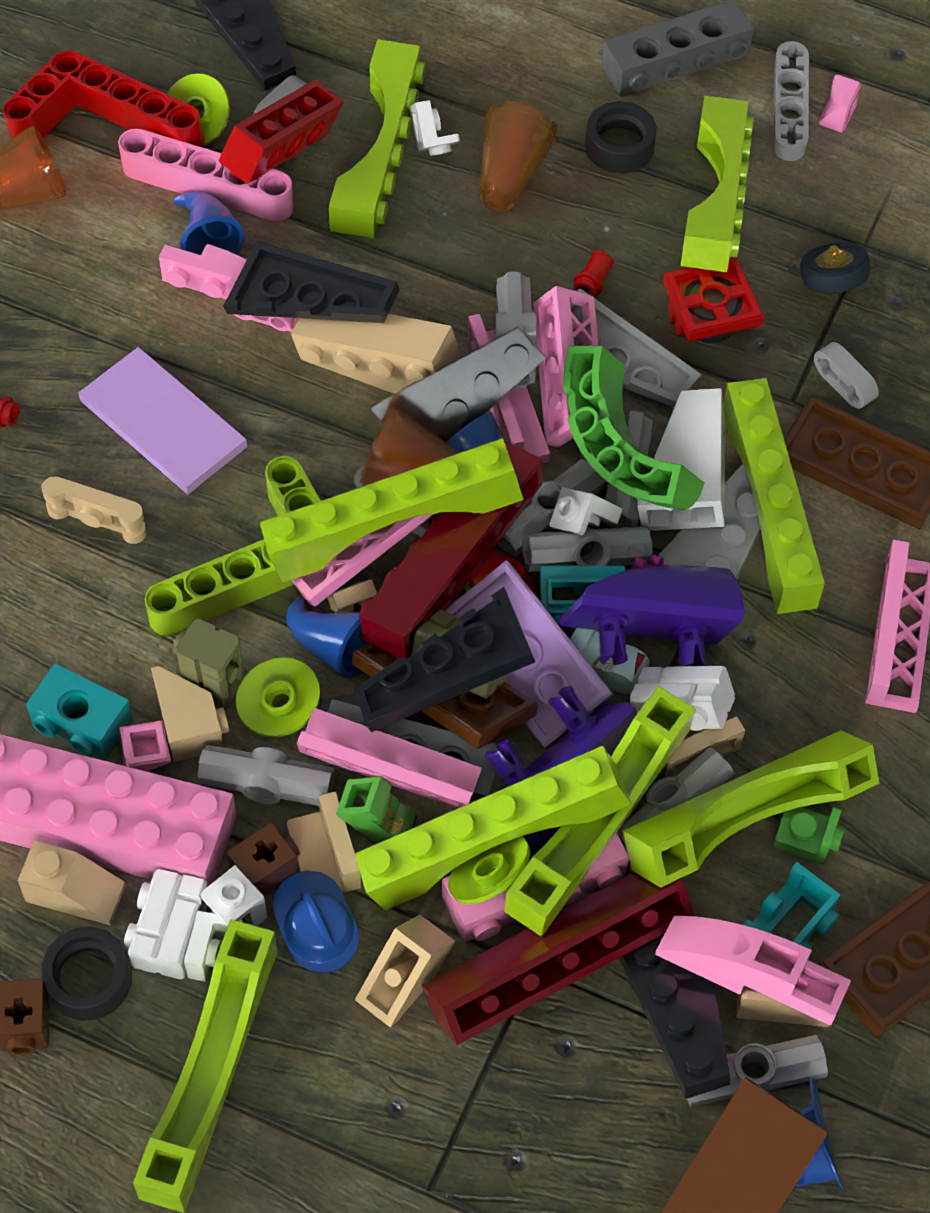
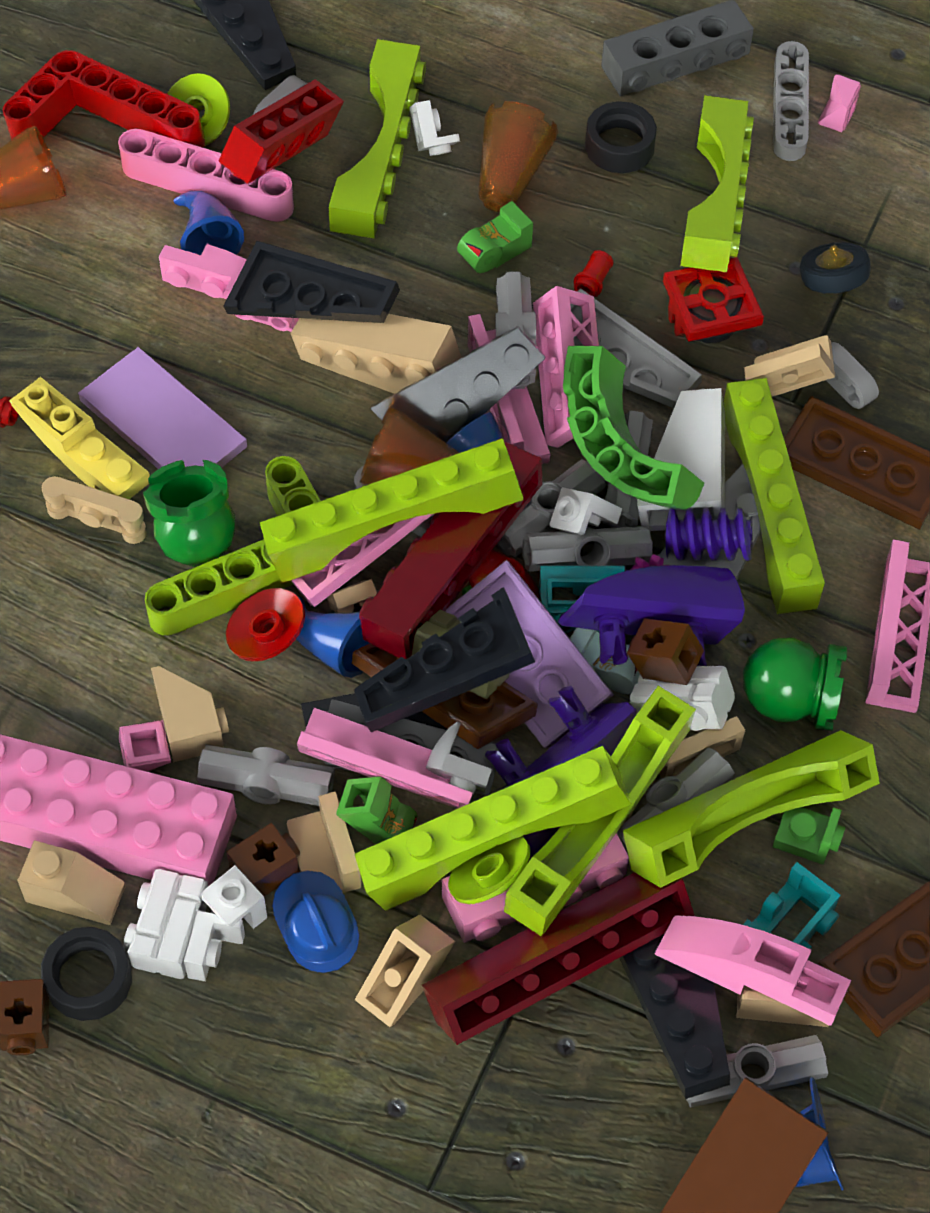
teal brick [26,663,133,760] -> none
lime arch [133,919,278,1213] -> none
olive brick [172,618,244,710] -> none
lime dish [236,657,321,737] -> none
none -> light yellow slope [10,377,150,499]
none -> green tile [143,460,235,567]
none -> red dish [226,588,305,661]
none -> light grey plate [426,722,492,795]
none -> bright green leg [457,201,533,274]
none -> reddish brown brick [627,618,704,685]
none -> dark purple piece [666,507,753,561]
none -> green tile [743,637,847,731]
none -> tan panel [744,335,835,397]

